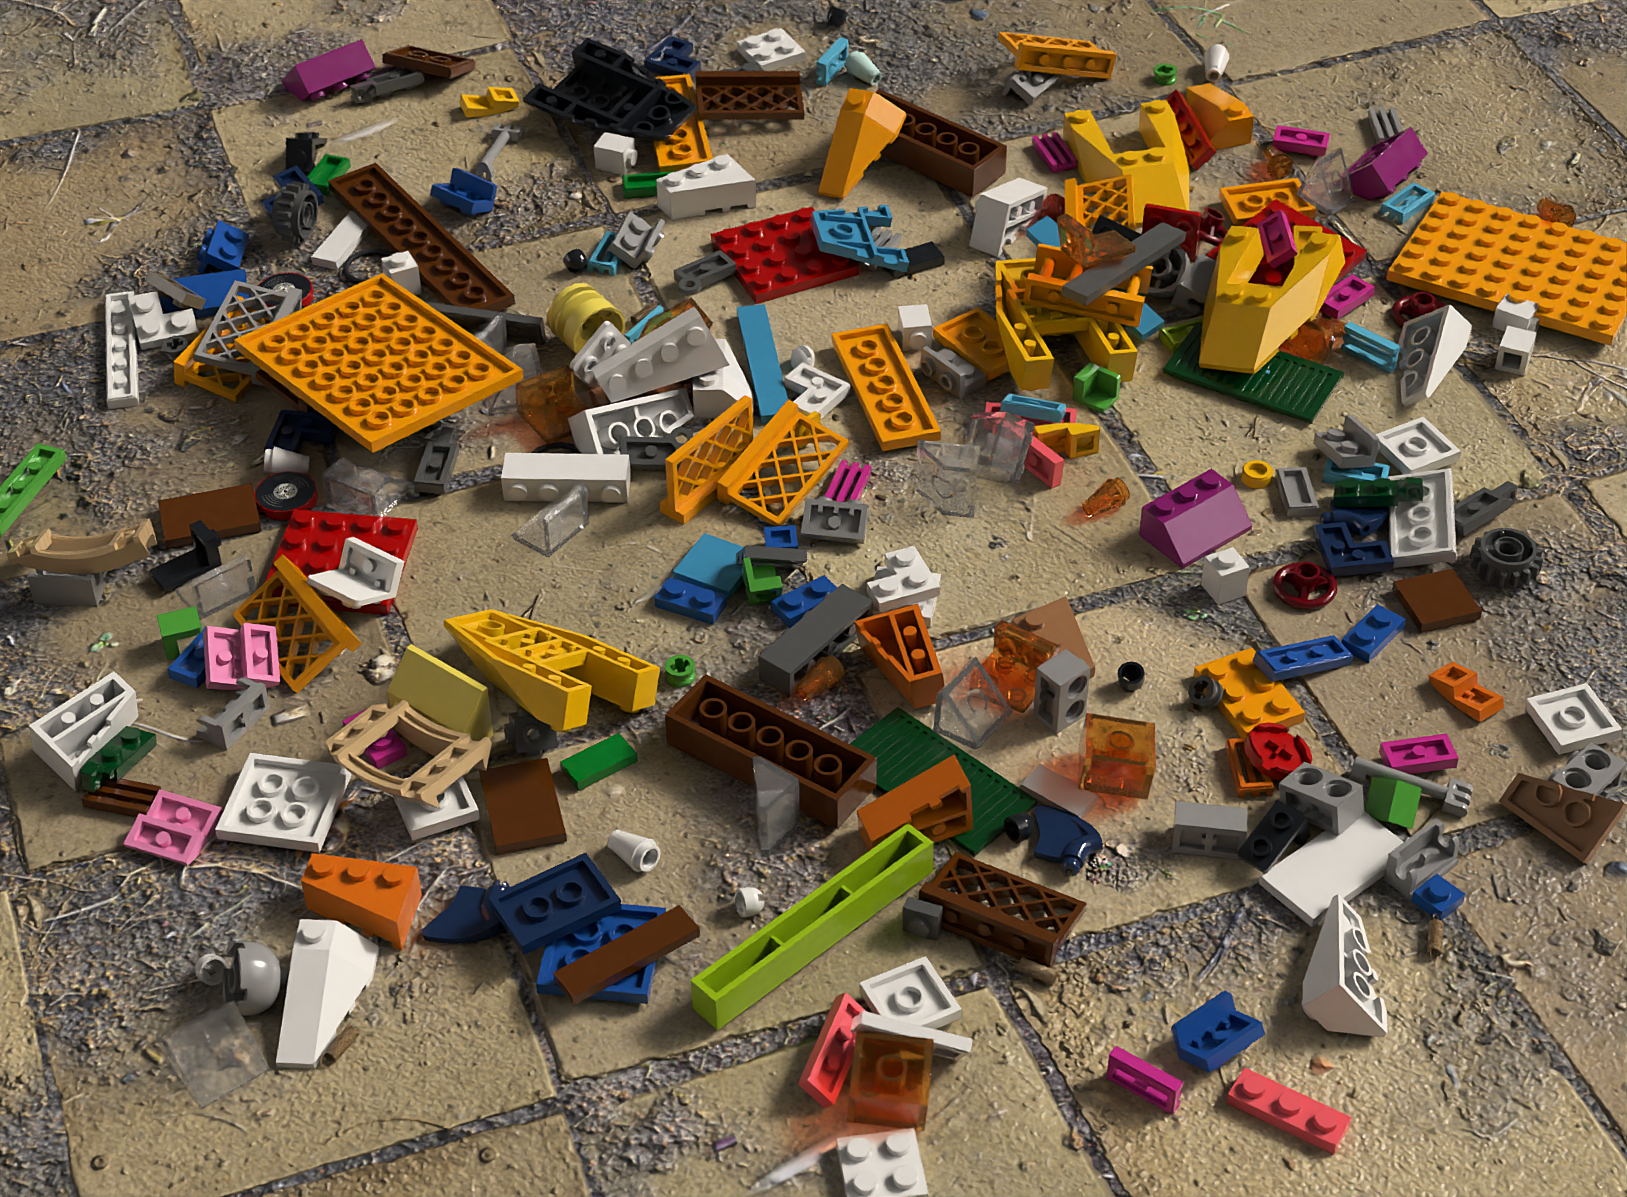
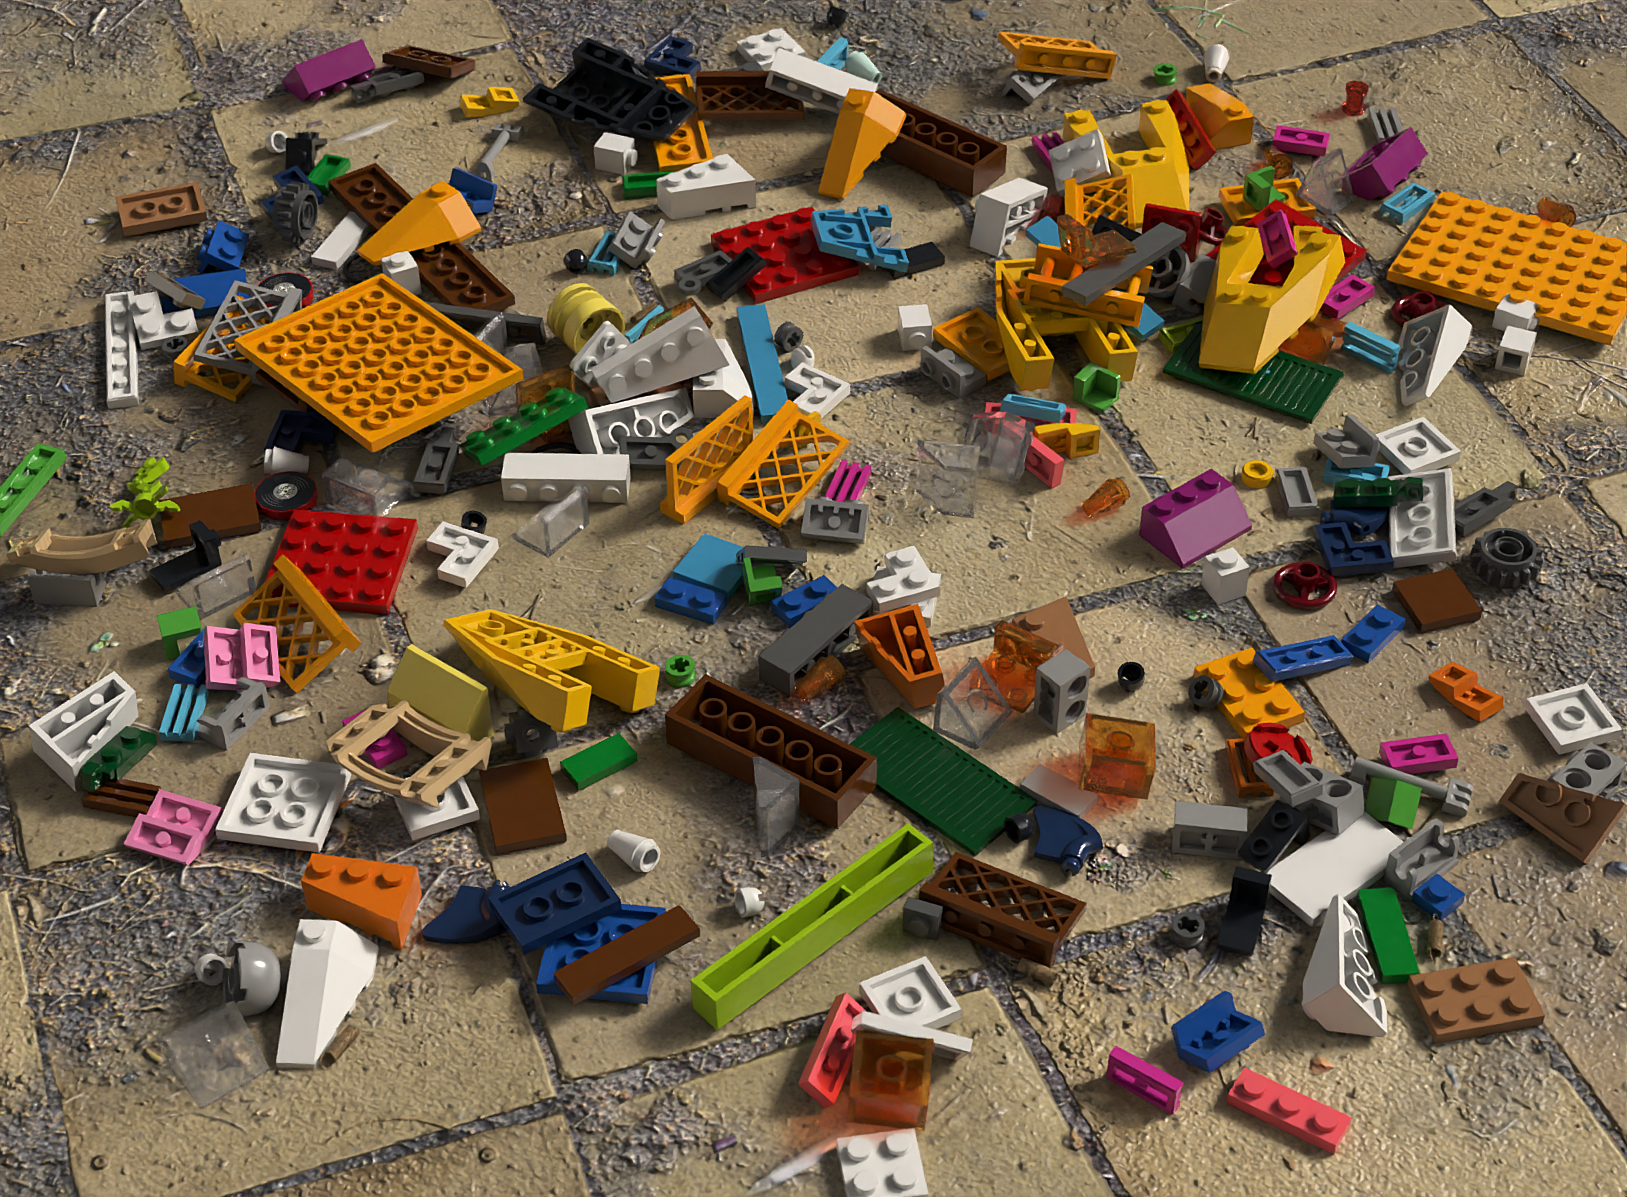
white bracket [307,537,405,609] -> none
blue plate [764,525,798,549] -> none
light orange plate [832,323,941,451] -> none
orange wedge [857,754,973,851] -> none
none -> lime piece [109,457,181,529]
none -> medium nougat plate [115,182,208,236]
none -> medium azure tile [159,684,209,742]
none -> white hinge [265,131,288,153]
none -> light orange wedge [357,181,481,266]
none -> white plate [426,521,499,588]
none -> green plate [459,387,589,466]
none -> black hinge [461,511,487,534]
none -> black tile [706,247,767,302]
none -> white brick [765,48,878,114]
none -> dark grey bush [774,322,803,352]
none -> white plate [1048,129,1111,197]
none -> dark grey bush [1170,912,1205,949]
none -> black bracket [1217,866,1272,957]
none -> bright green panel [1242,166,1285,212]
none -> light grey tile [1253,750,1323,807]
none -> clear red bush [1342,81,1369,116]
none -> green tile [1356,887,1420,984]
none -> medium nougat plate [1407,957,1545,1044]

